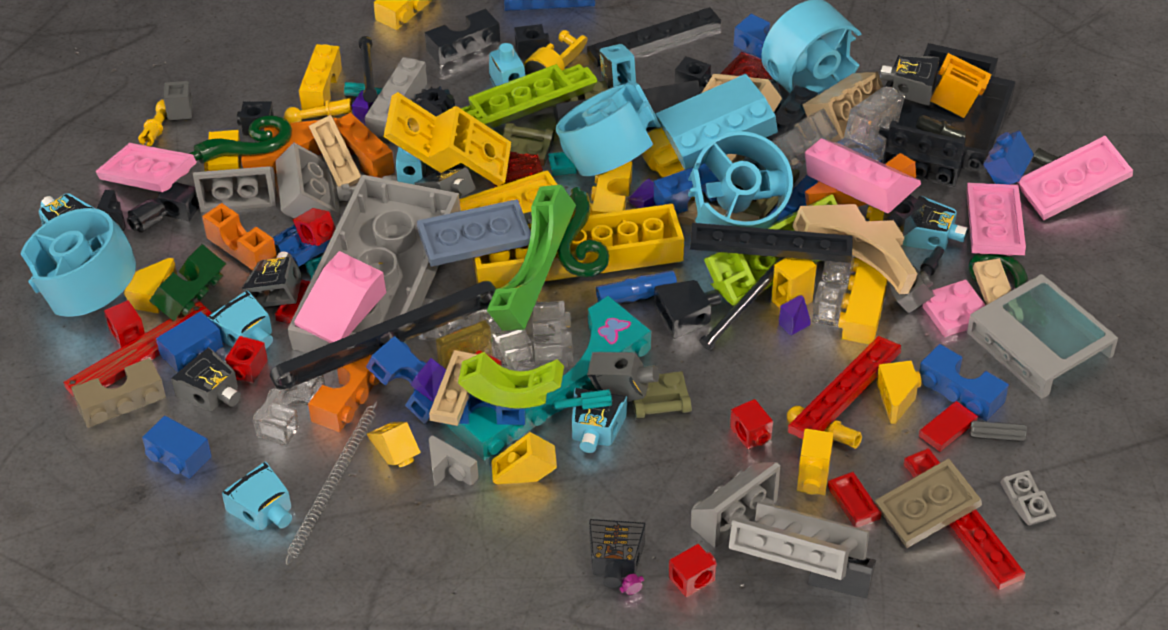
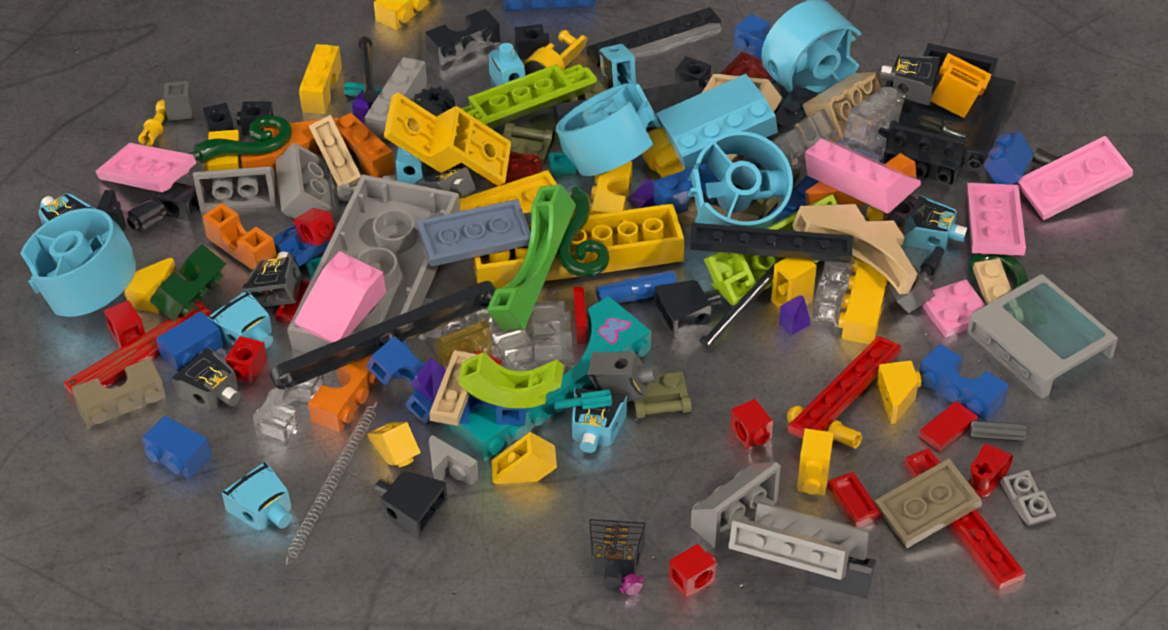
yellow pin [283,98,353,123] -> none
none -> black brick [203,103,234,133]
none -> black torso [374,471,448,539]
none -> red tile [573,287,587,344]
none -> red piece [968,443,1013,497]

